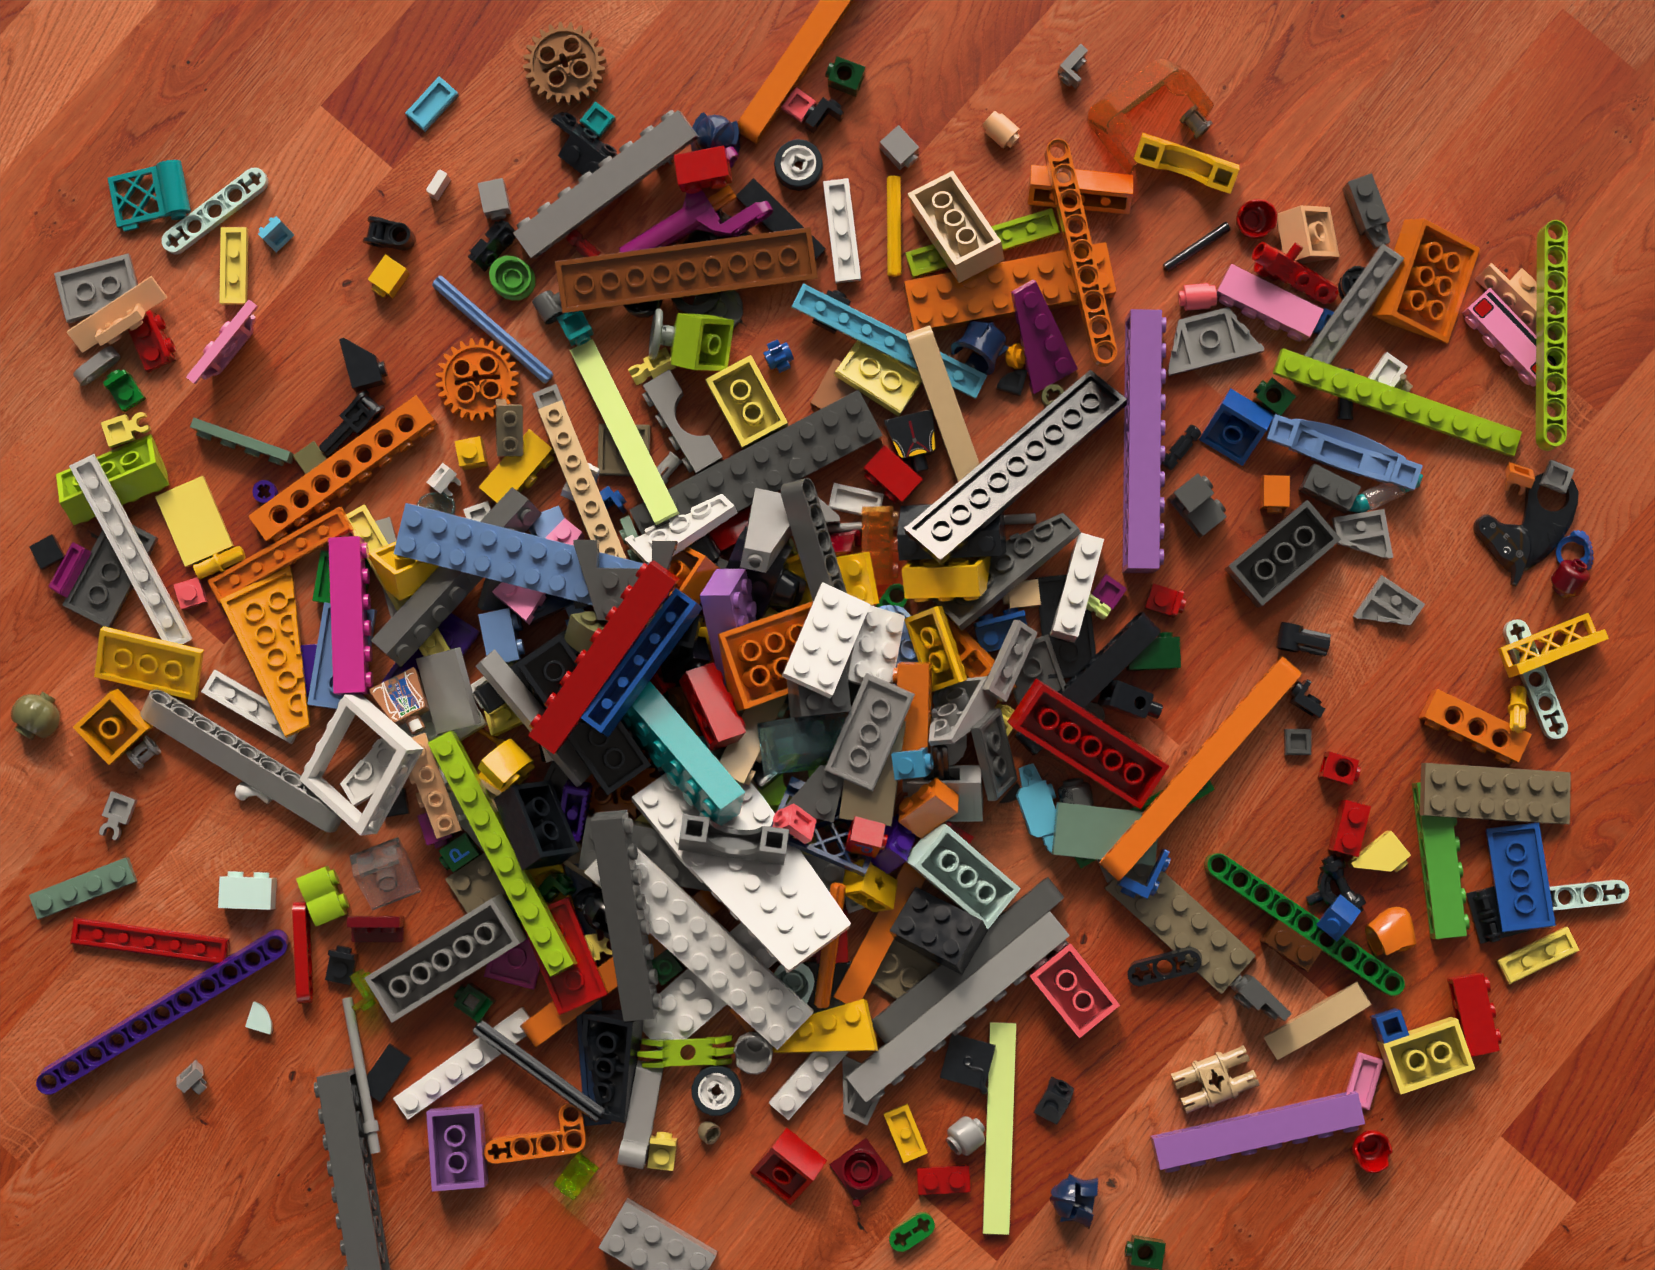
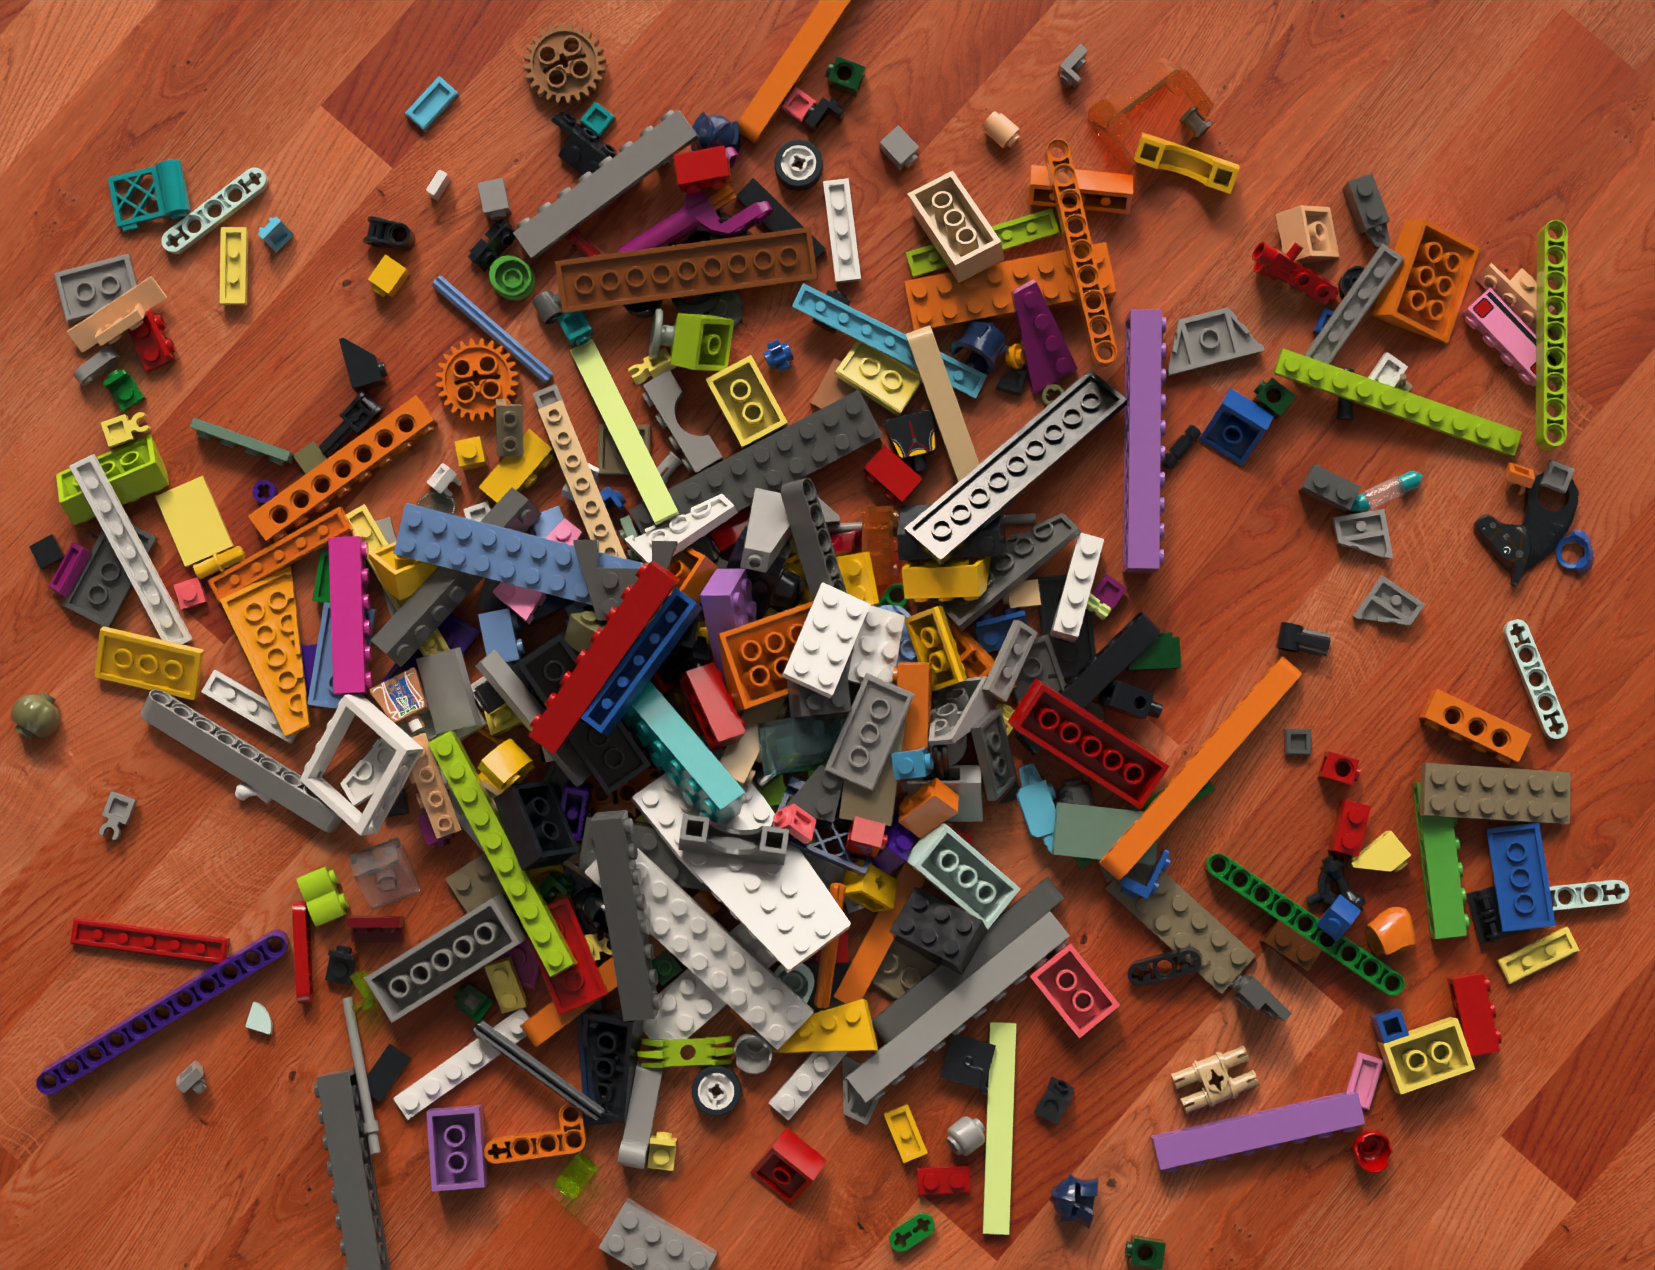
sand green plate [29,857,137,919] -> none
light orange brick [73,689,153,765] -> none
light grey bush [126,735,161,769] -> none
bright pink wing [186,300,258,384] -> none
light aqua brick [218,871,277,910] -> none
dark green brick [439,833,482,872] -> none
dark tan hinge [698,1121,721,1145] -> none
white tile [829,483,884,520] -> none
dark red hat [829,1138,893,1207] -> none
yellow axle [887,176,901,277] -> none
red bracket [1144,583,1187,618] -> none
black bar [1162,222,1231,273] -> none
dark grey brick [1167,473,1227,539] -> none
coral brick [1178,283,1217,311] -> none
bright pink brick [1216,264,1324,342] -> none
dark grey brick [1224,500,1341,608] -> none
red hair [1236,199,1278,238] -> none
orange brick [1260,475,1290,514] -> none
tan slope [1264,982,1371,1060] -> none
medium blue piece [1266,414,1423,491] -> none
black bracket [1290,679,1325,719] -> none
yellow fence [1497,613,1609,678] -> none
yellow axle [1508,686,1529,733] -> none
dark red head [1551,559,1590,598] -> none
none -> light yellow plate [484,956,528,1014]

